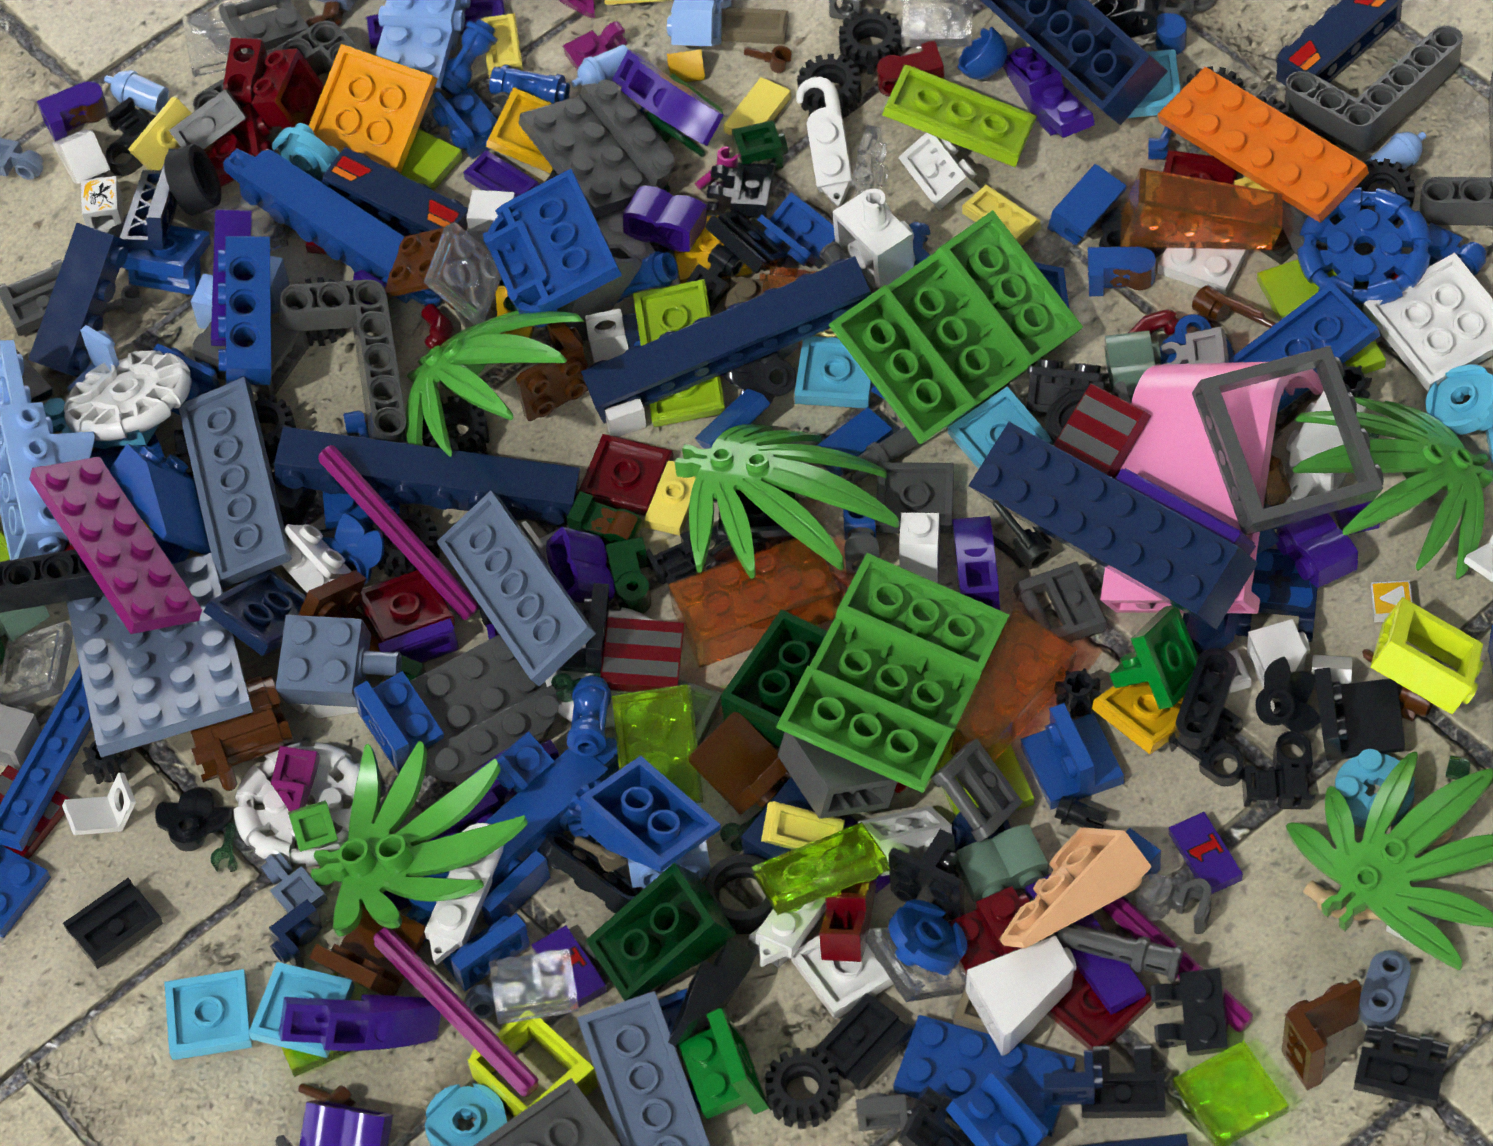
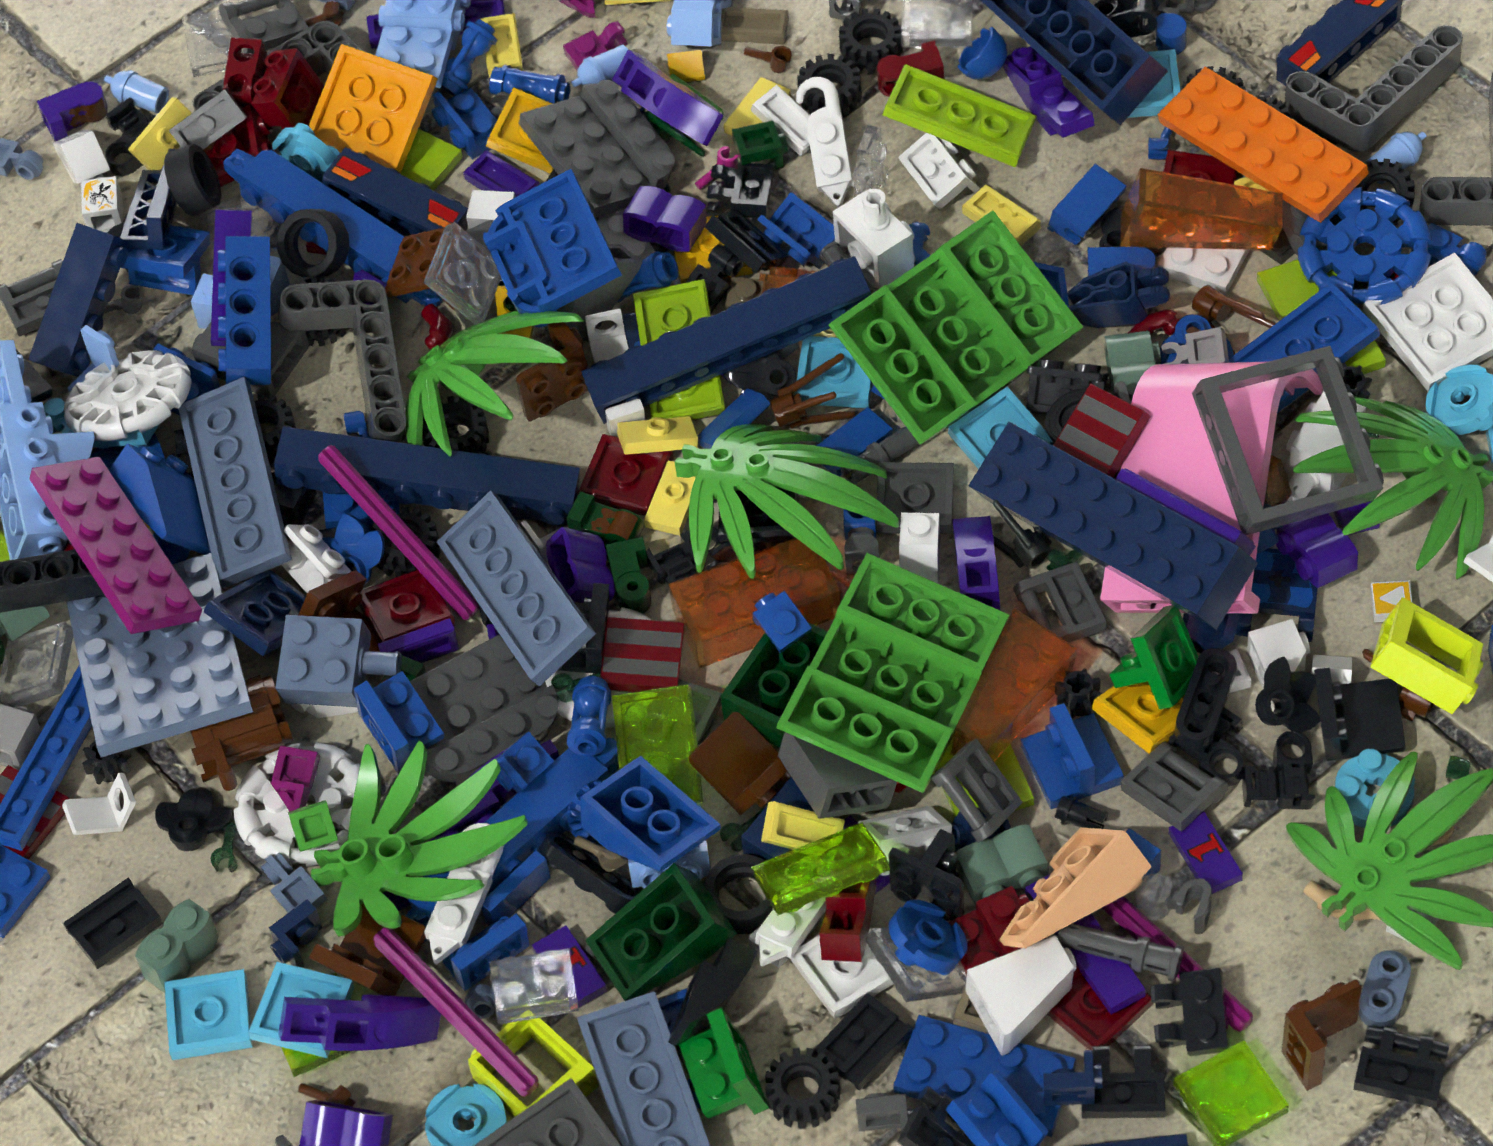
none -> sand green brick [135,899,219,993]
none -> black tyre [277,209,350,278]
none -> light yellow plate [617,416,698,455]
none -> white tile [751,85,811,157]
none -> blue bracket [753,591,812,653]
none -> reddish brown plant [770,353,856,429]
none -> clear green hand [1046,548,1082,571]
none -> dark blue hinge [1067,261,1170,328]
none -> dark grey plate [1120,741,1228,832]

